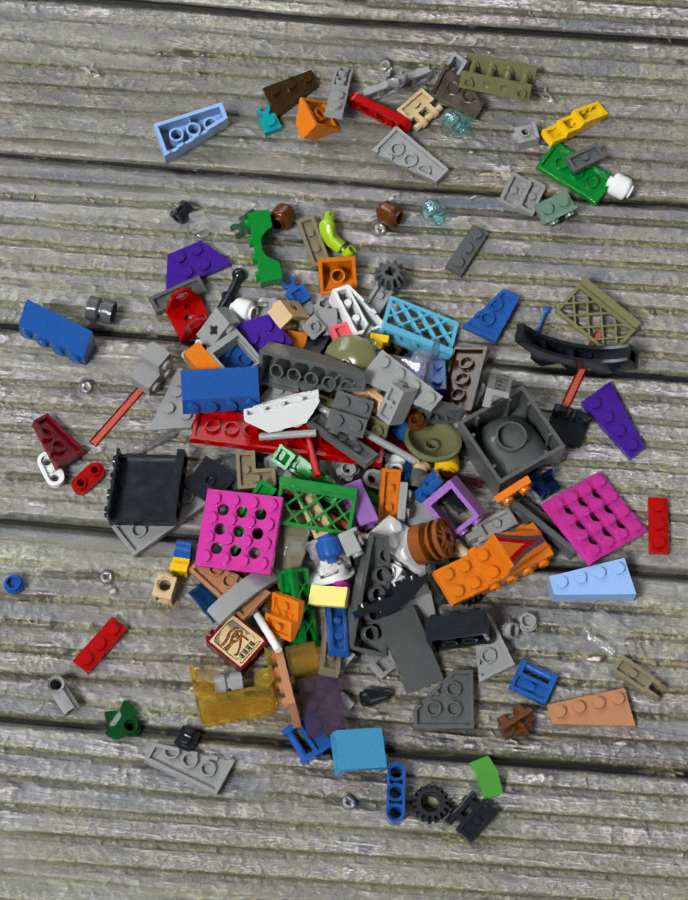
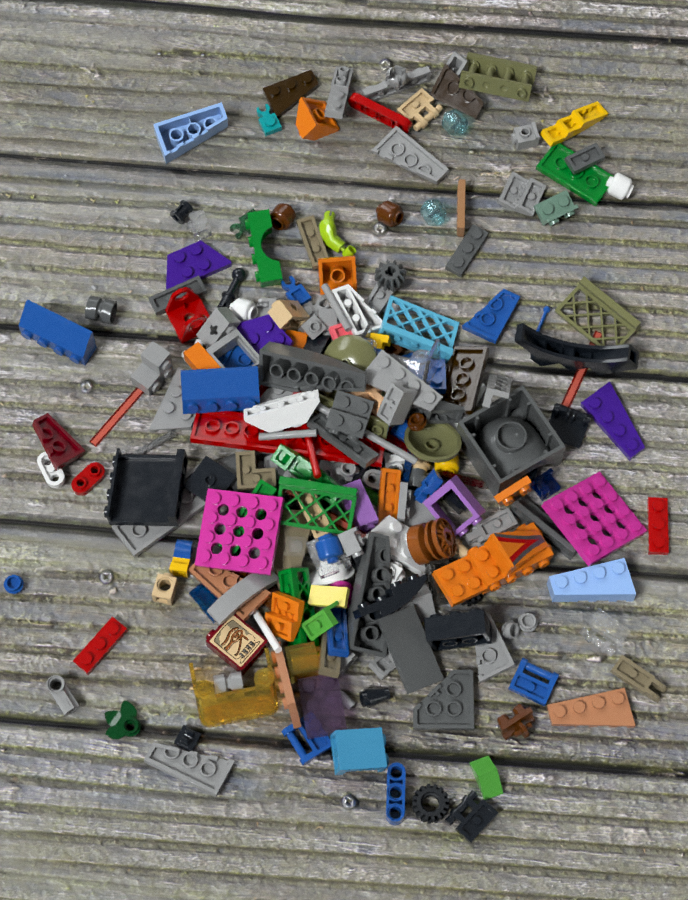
none -> bright green panel [301,601,339,641]
none -> light grey bar [321,283,352,332]
none -> medium nougat tile [456,179,466,237]

